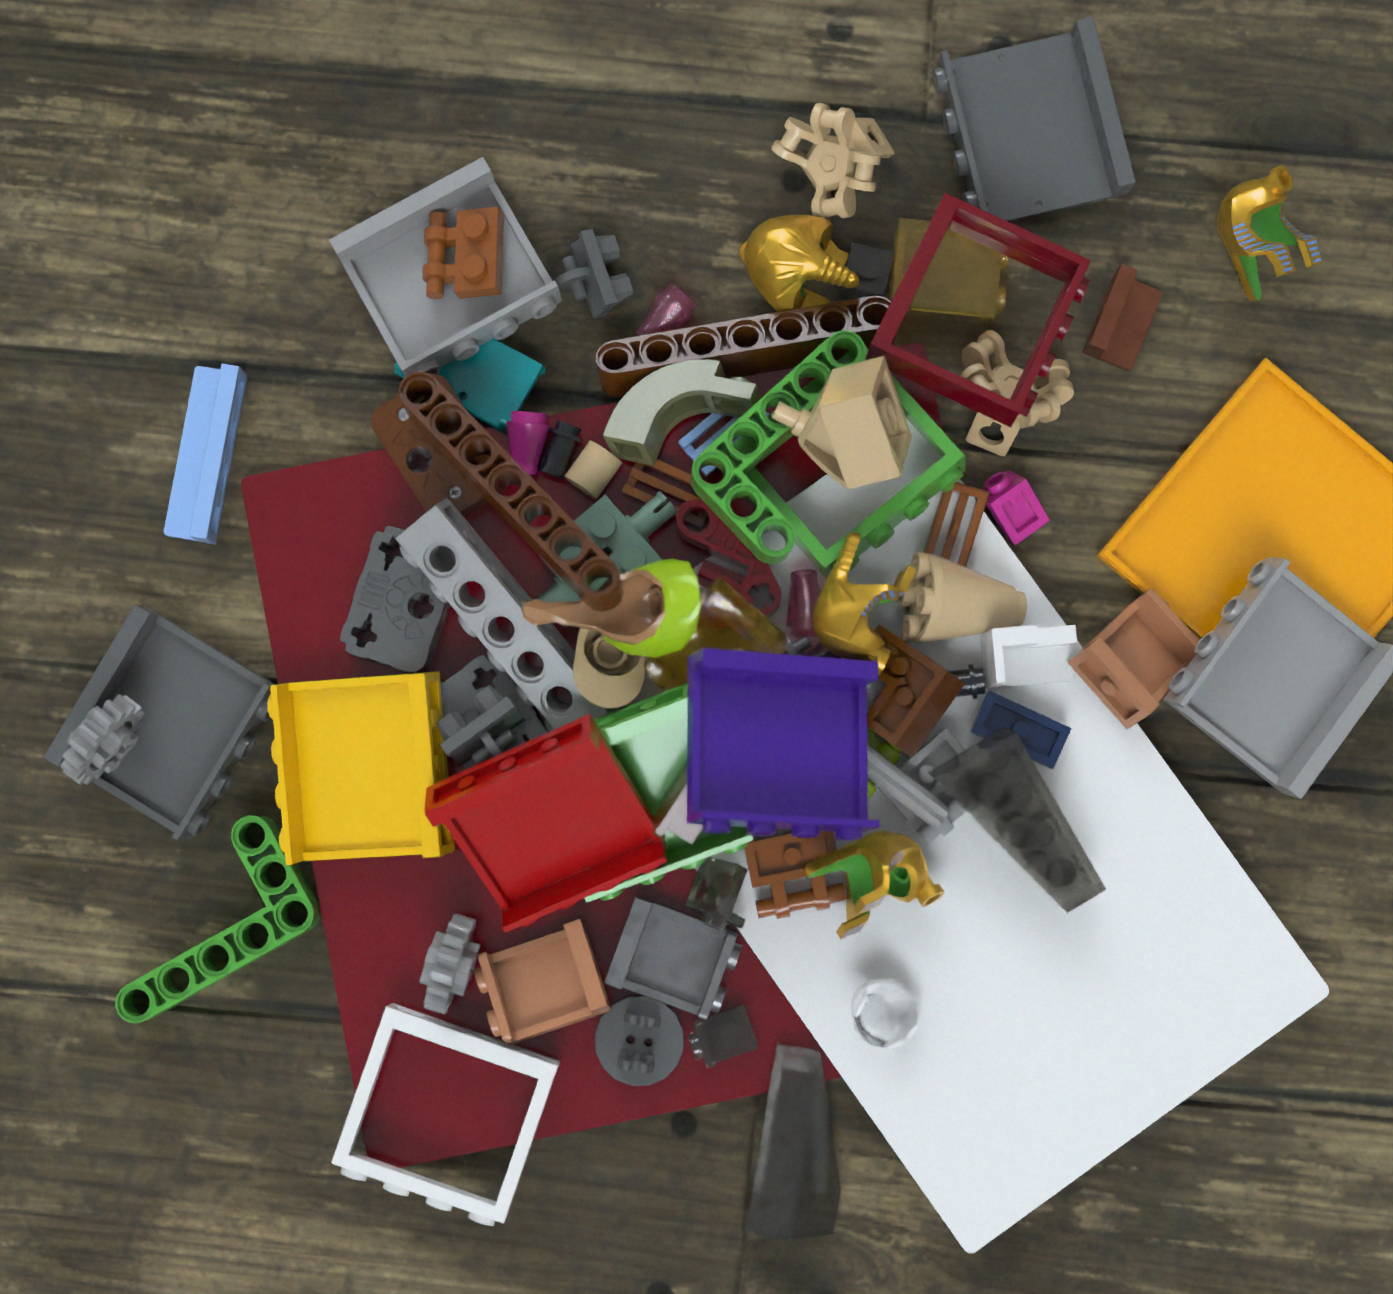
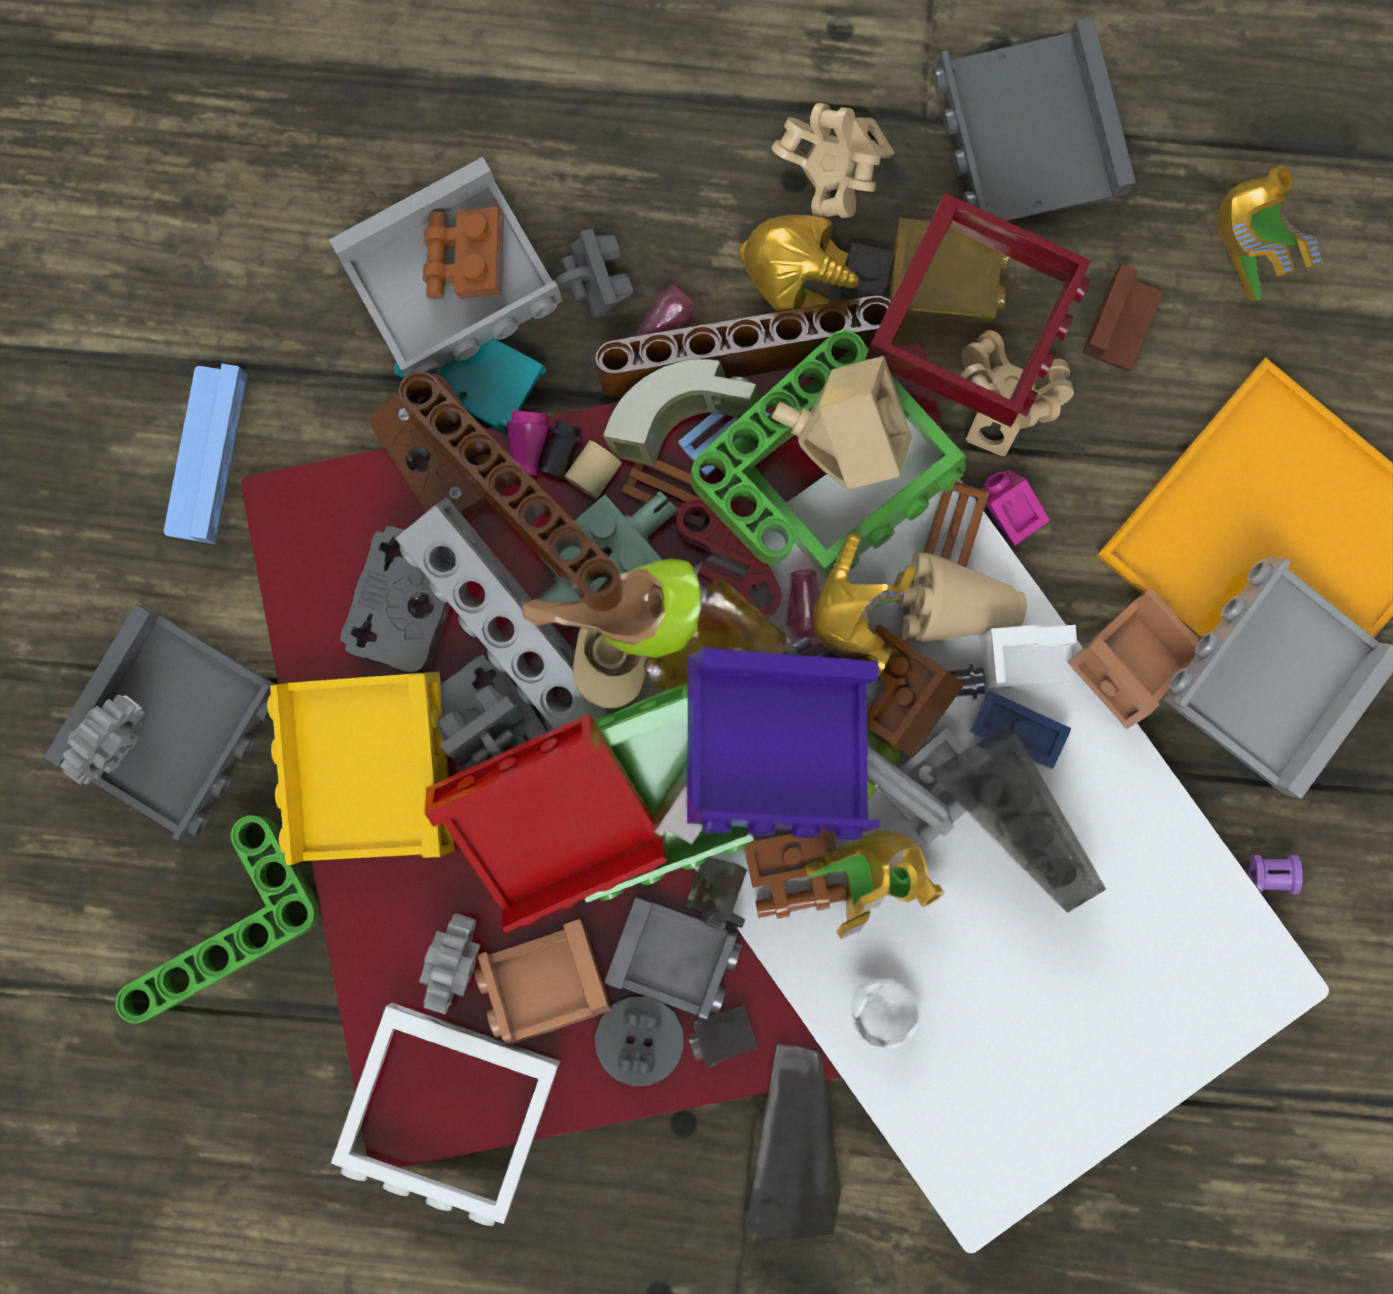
none -> medium lavender bush [1248,855,1303,895]

